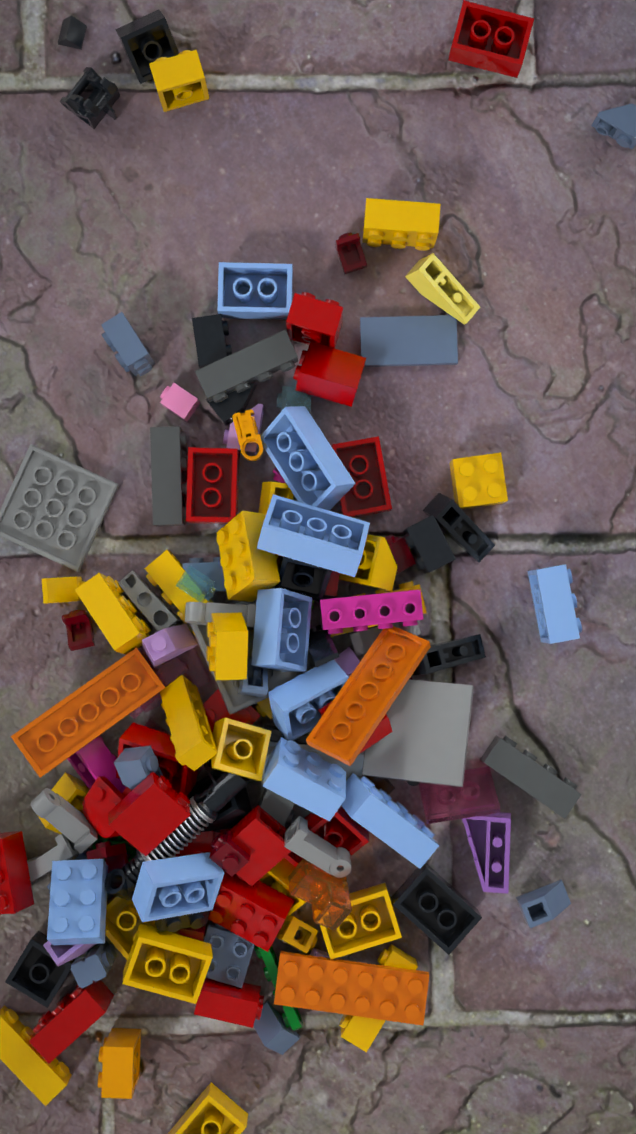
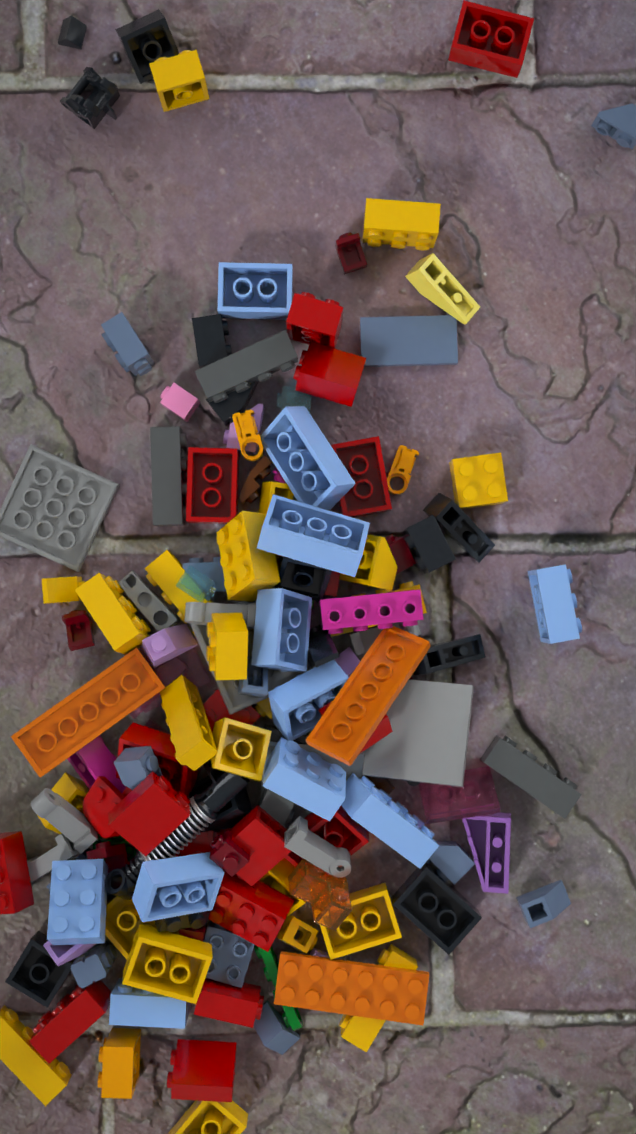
none -> light blue brick [109,977,191,1029]
none -> red brick [167,1039,237,1102]
none -> reddish brown slope [239,456,272,504]
none -> light orange piece [387,445,419,495]
none -> sand blue slope [426,841,475,885]

